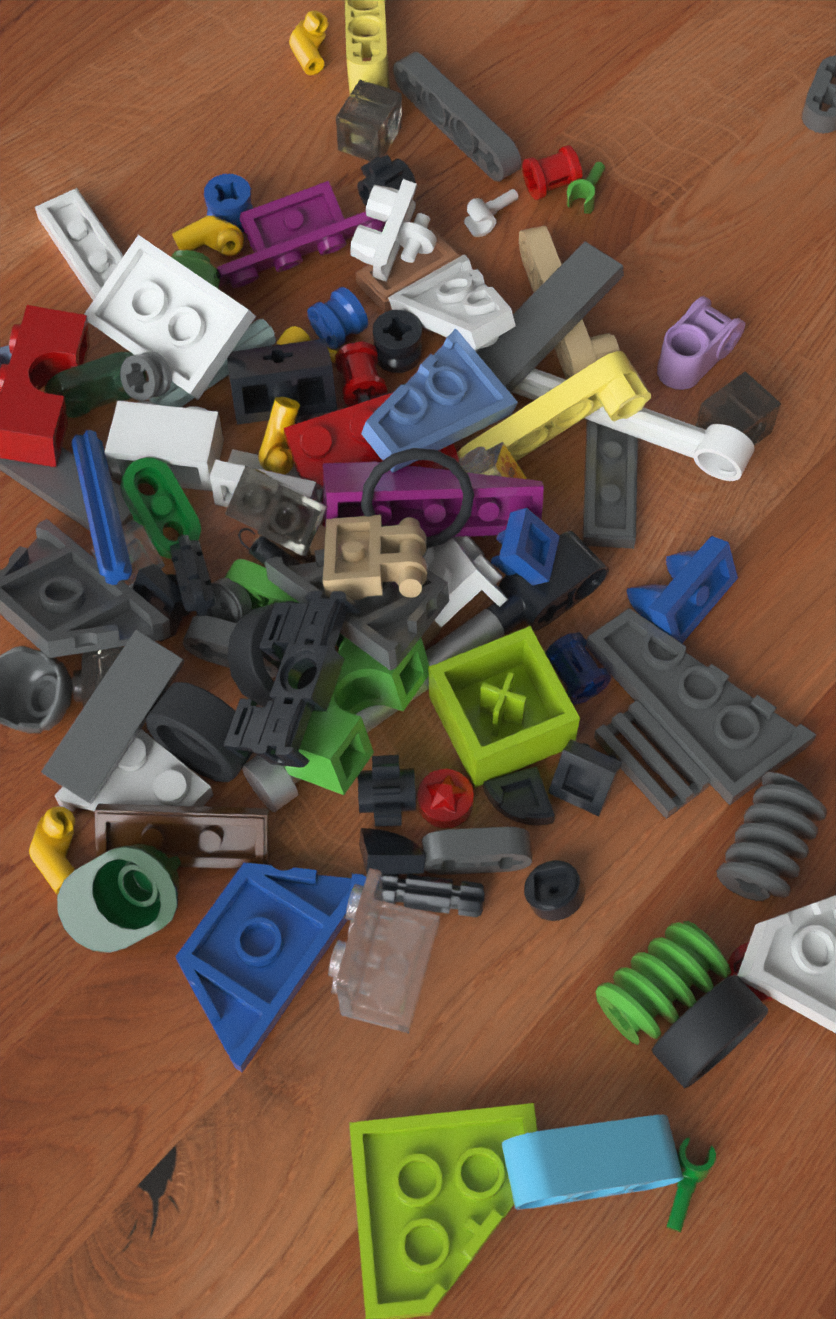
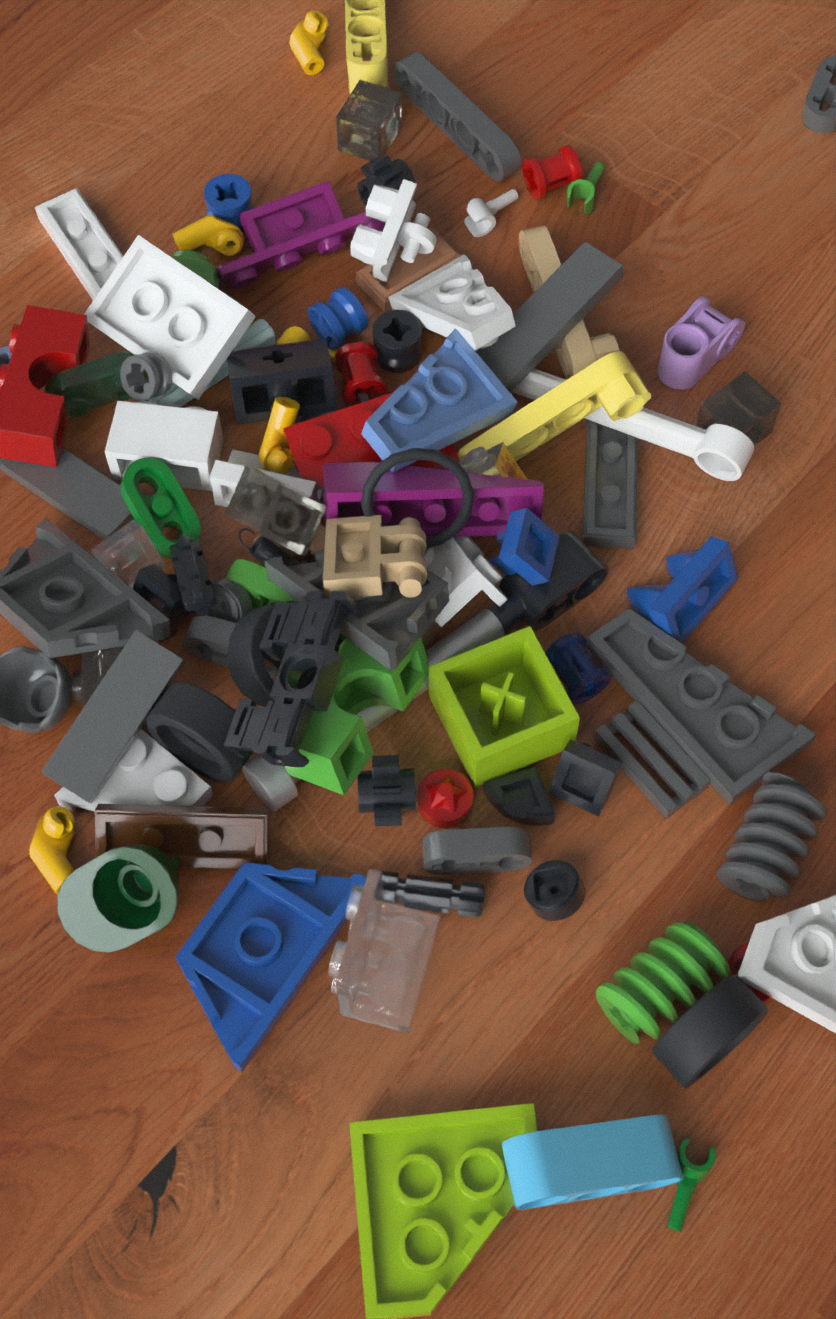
blue axle [72,430,132,585] -> none
black tile [359,828,425,874] -> none

